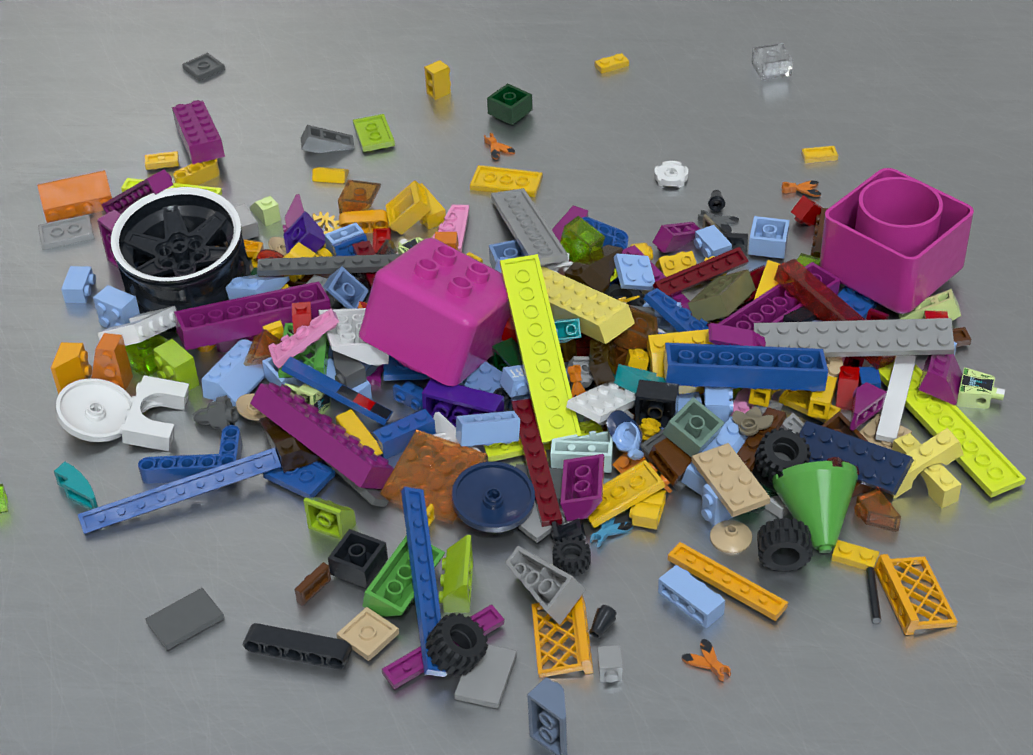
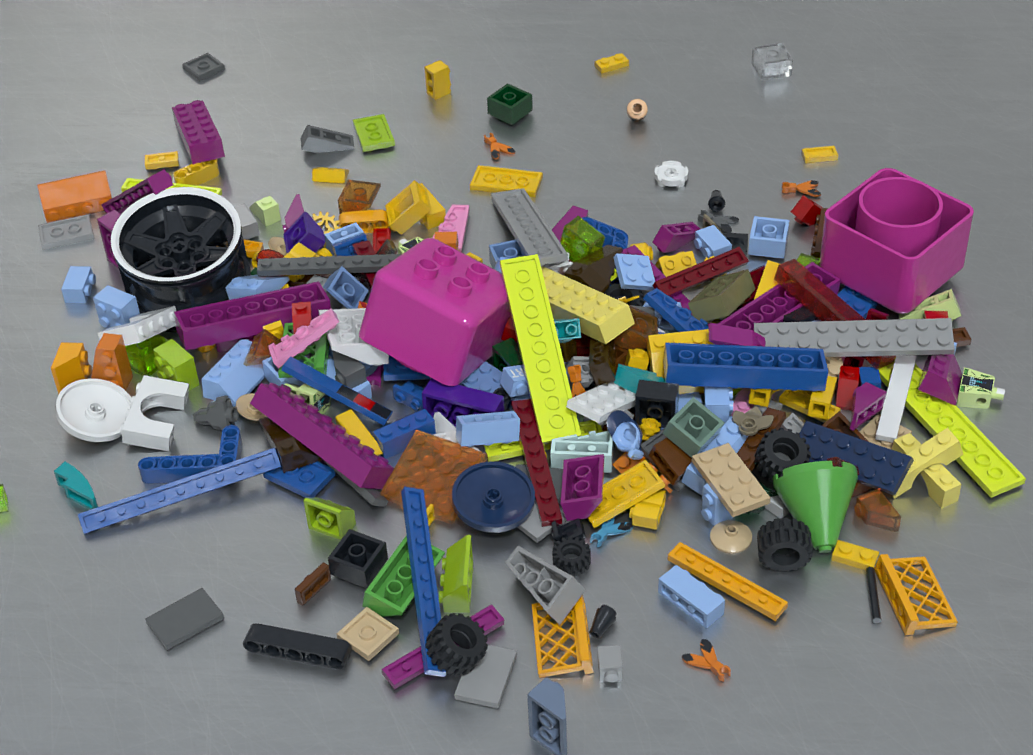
none -> light nougat head [627,99,648,121]

